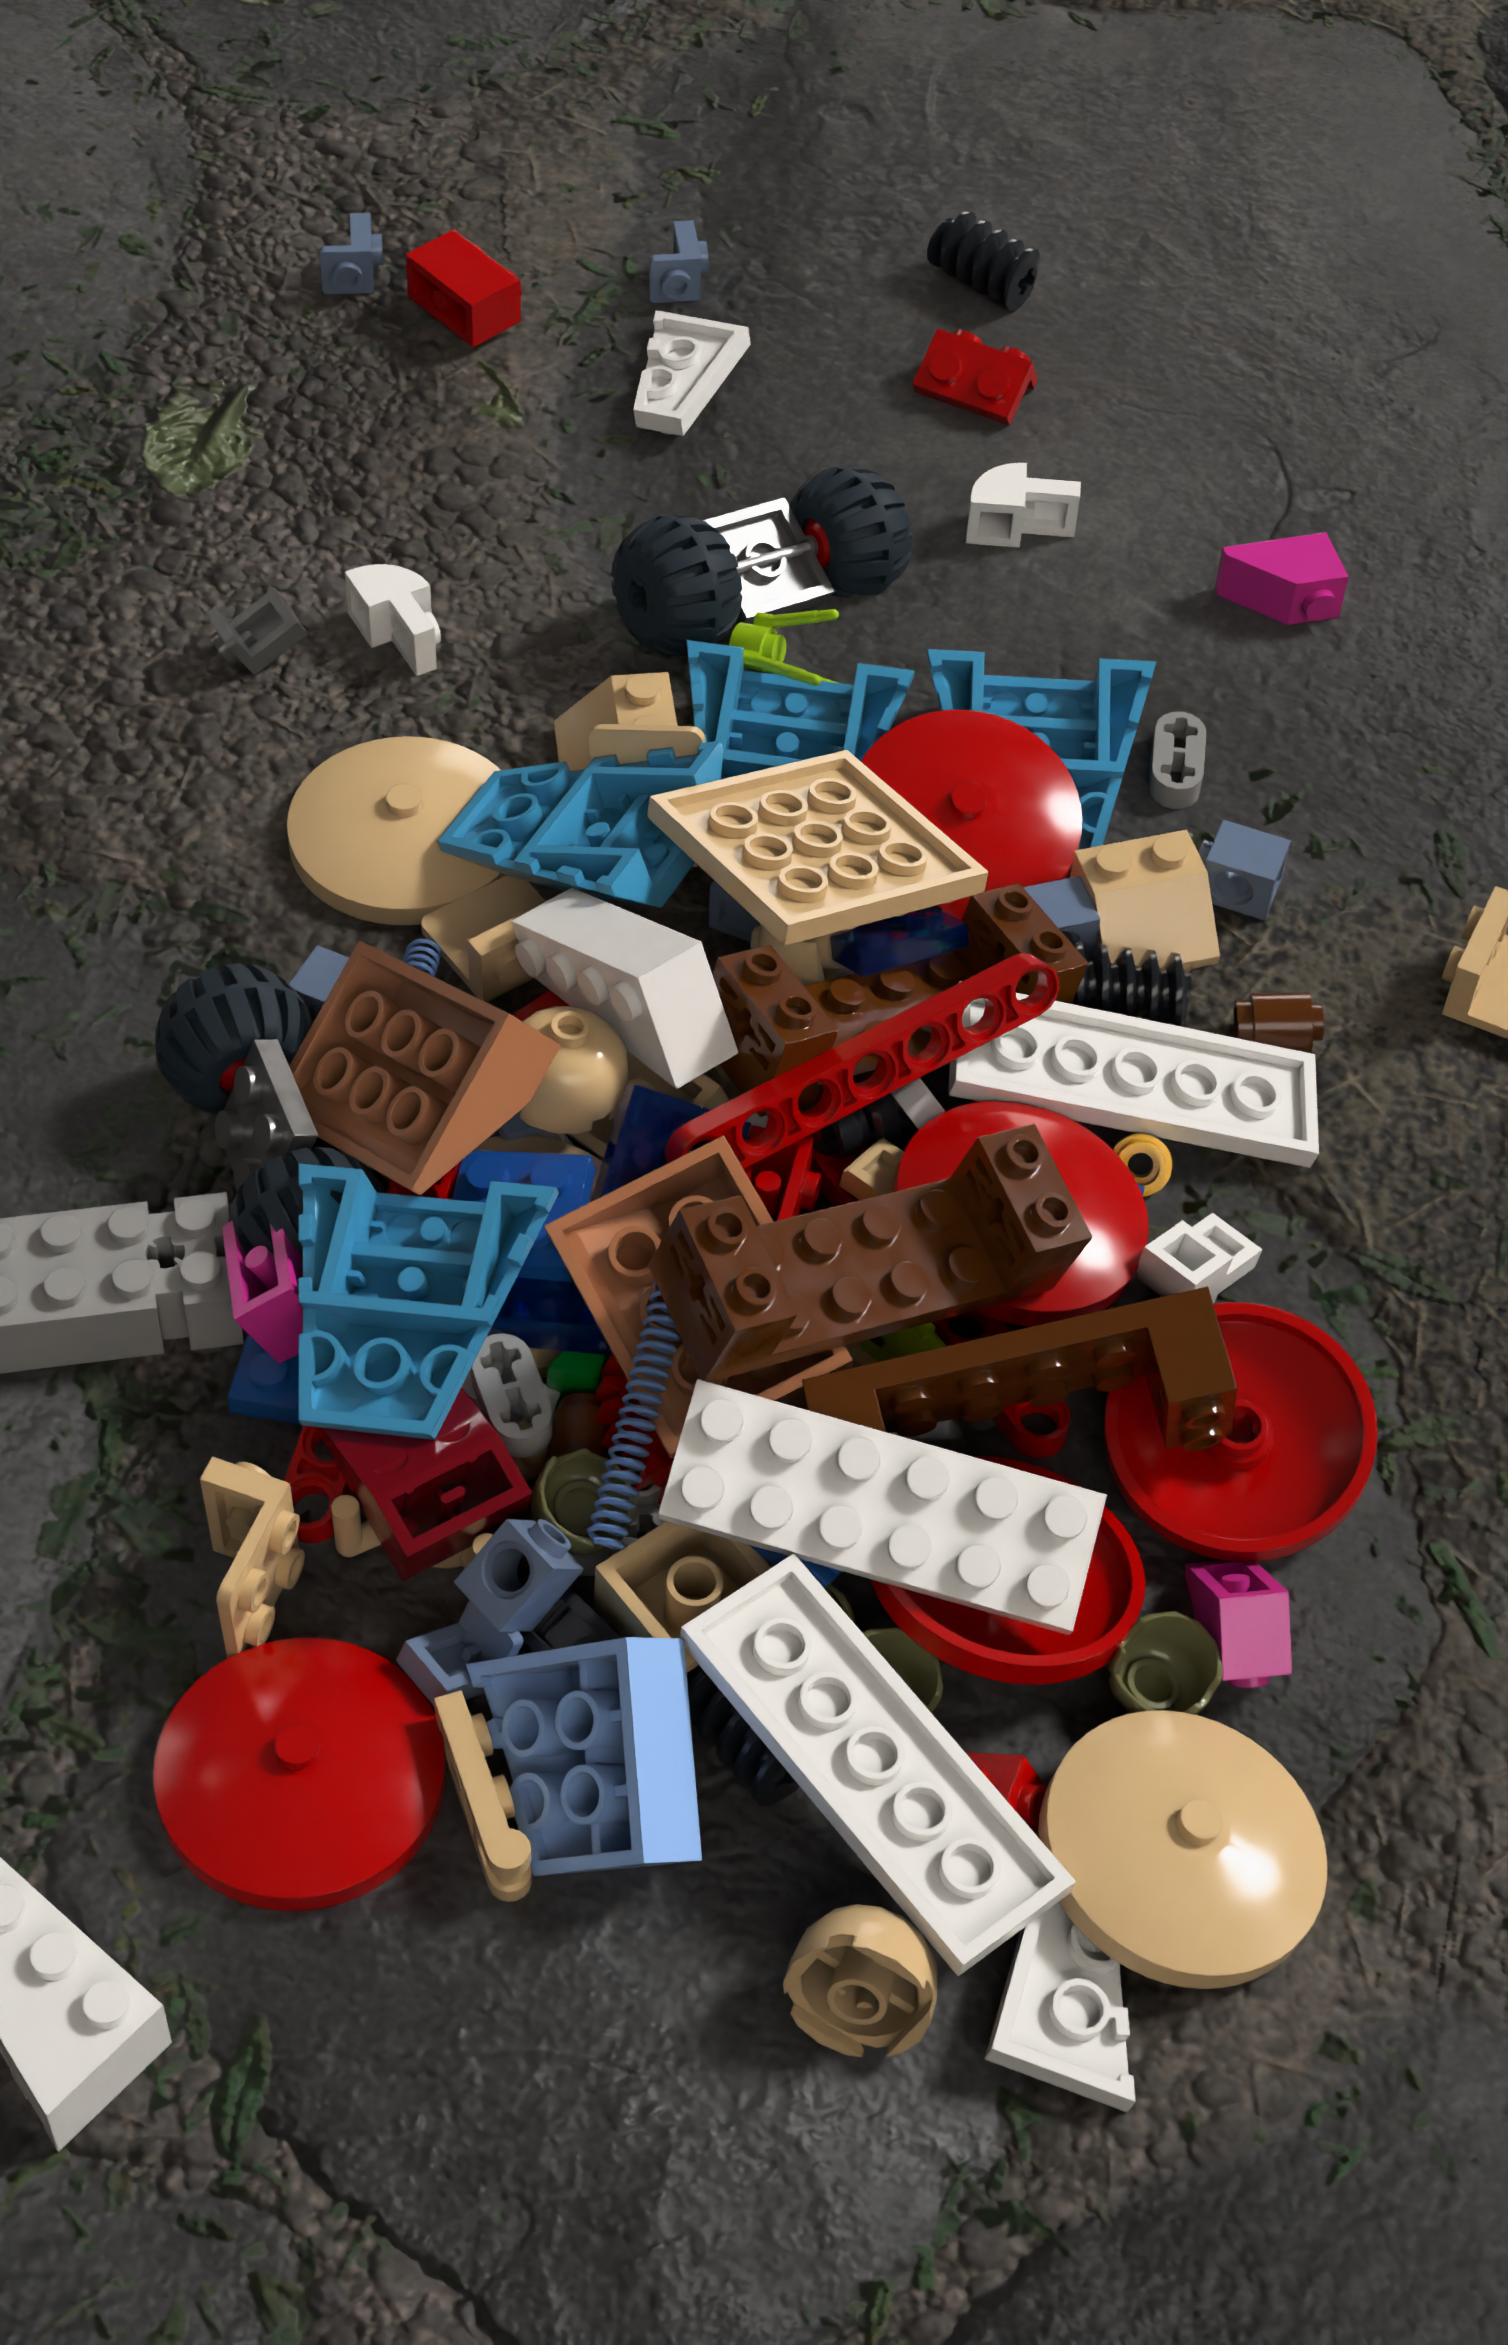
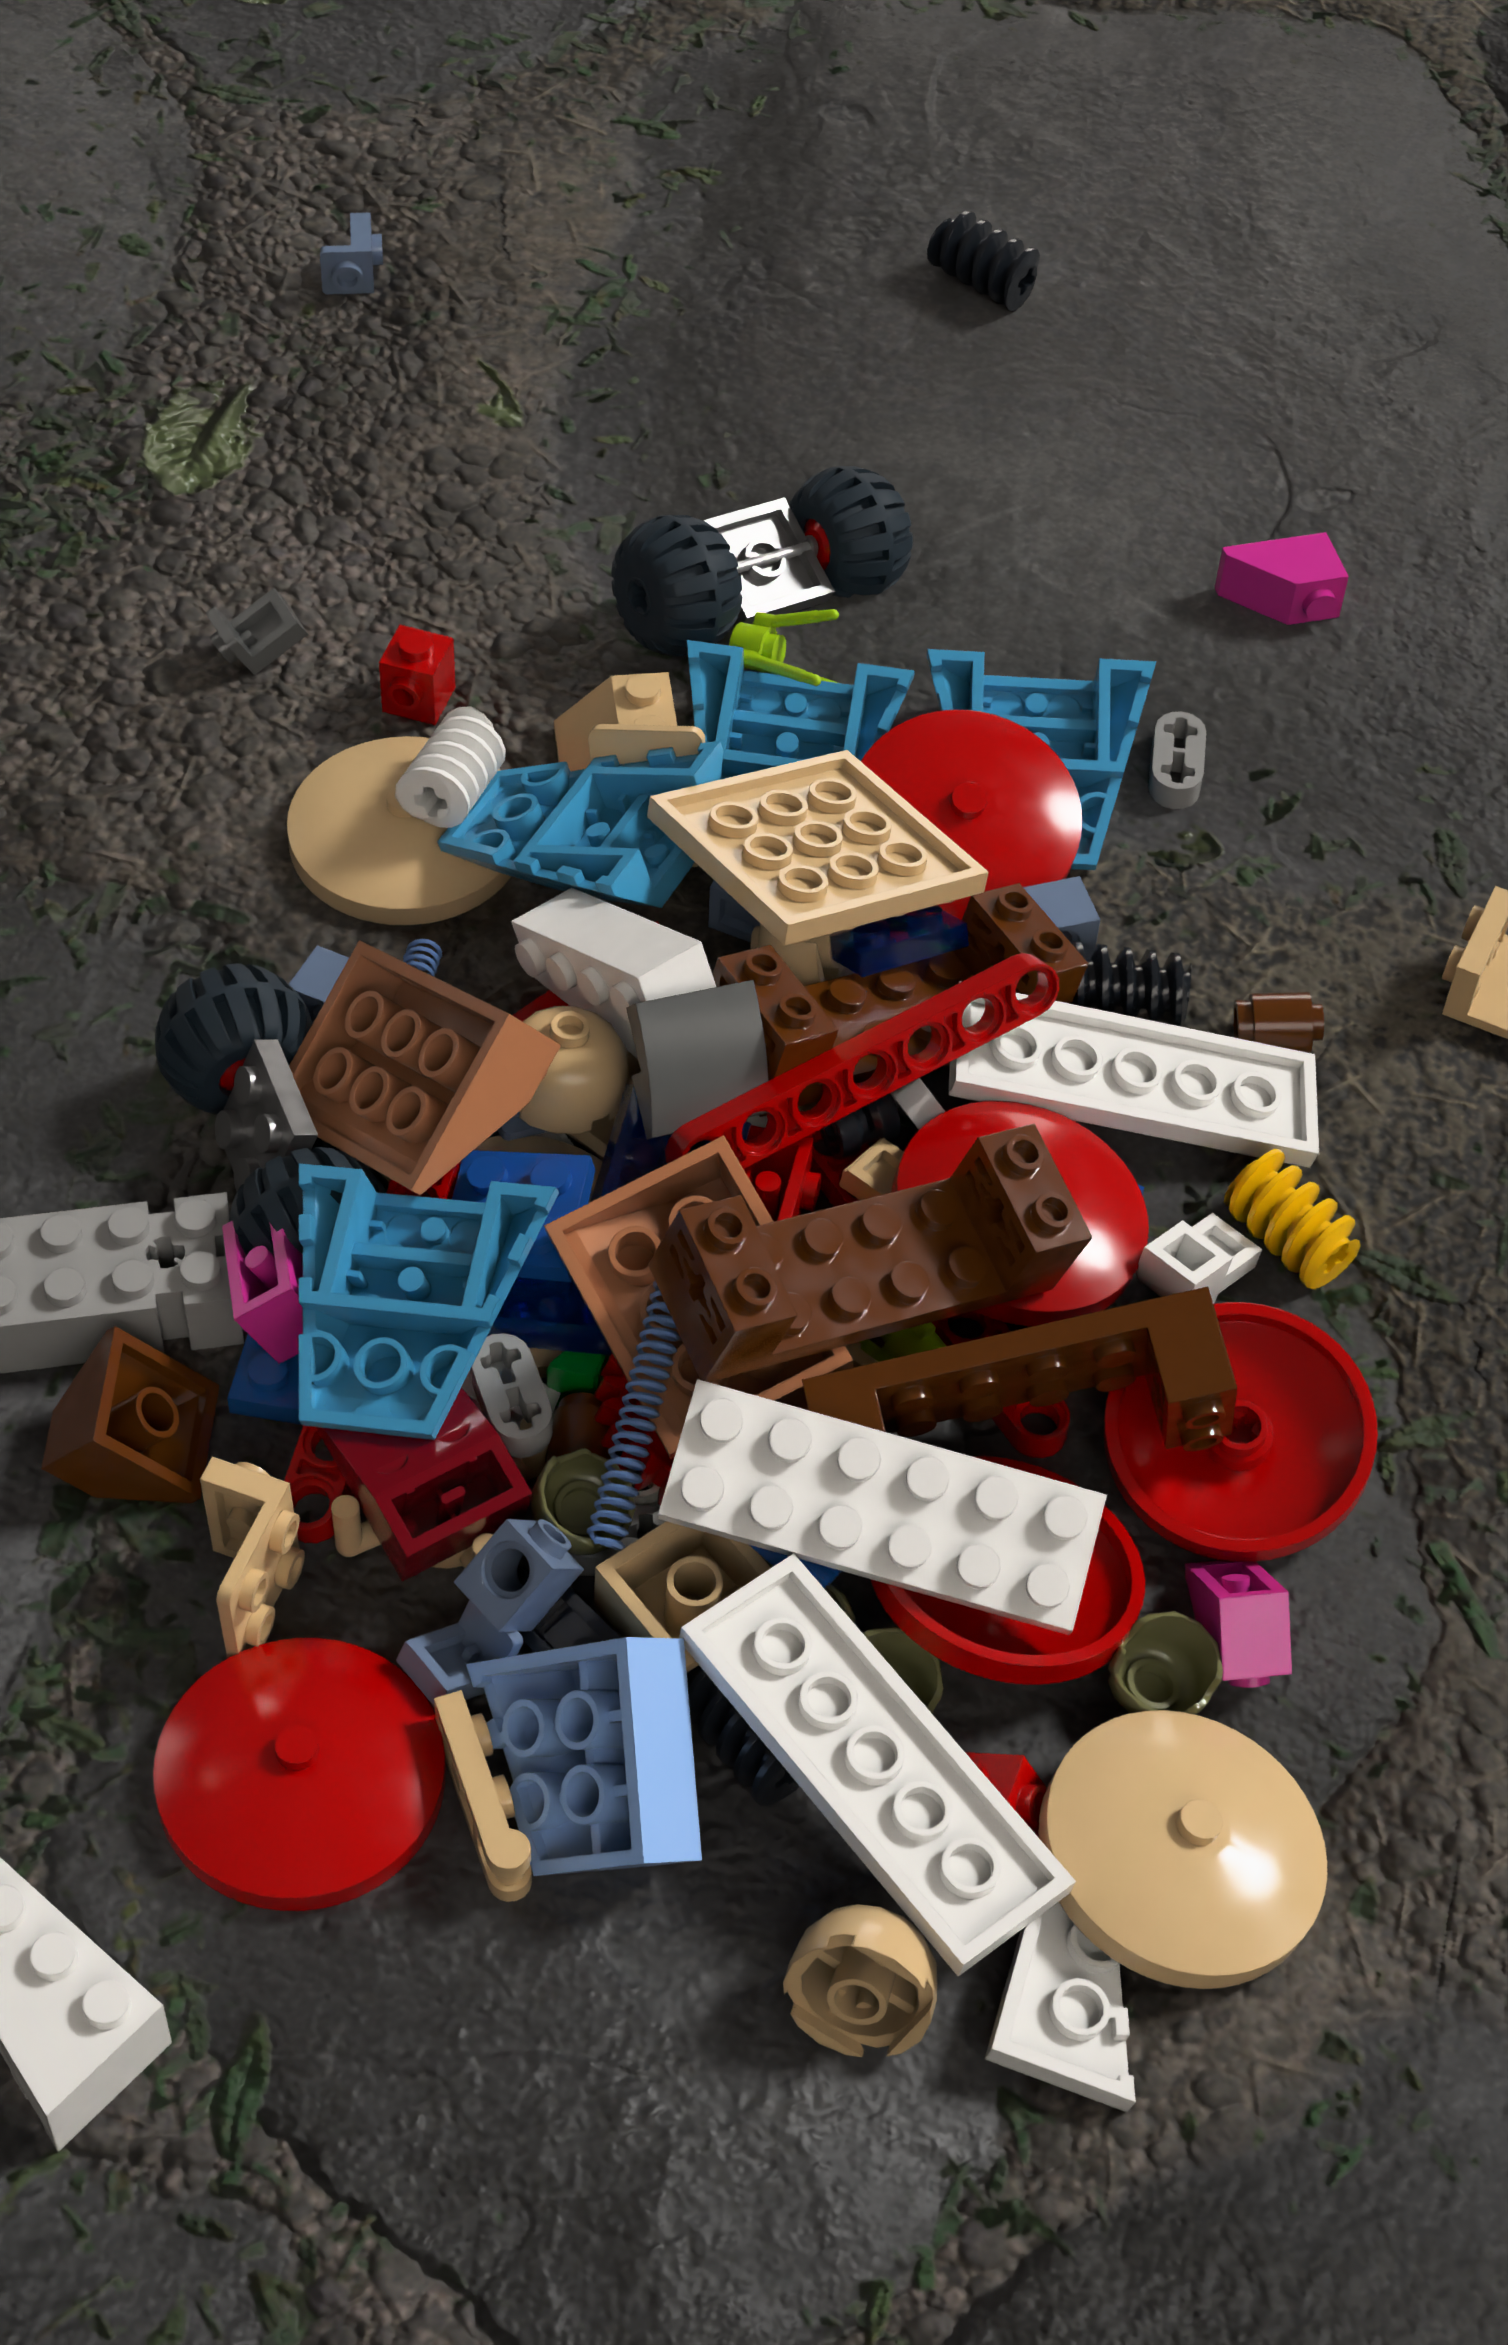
white brick [345,564,441,676] -> none
red brick [405,229,522,347] -> none
tan bracket [421,875,556,1002] -> none
white wing [633,310,751,436] -> none
sand blue bracket [649,220,708,303] -> none
red bracket [912,328,1038,426] -> none
white brick [966,463,1081,548] -> none
tan slope [1070,830,1220,971] -> none
yellow plate [1112,1133,1172,1197] -> none
sand blue brick [1198,820,1291,920] -> none
none -> reddish brown slope [41,1326,219,1503]
none -> red brick [379,624,456,725]
none -> white piece [395,706,506,828]
none -> dark grey slope [626,980,768,1140]
none -> yellow piece [1224,1149,1361,1289]

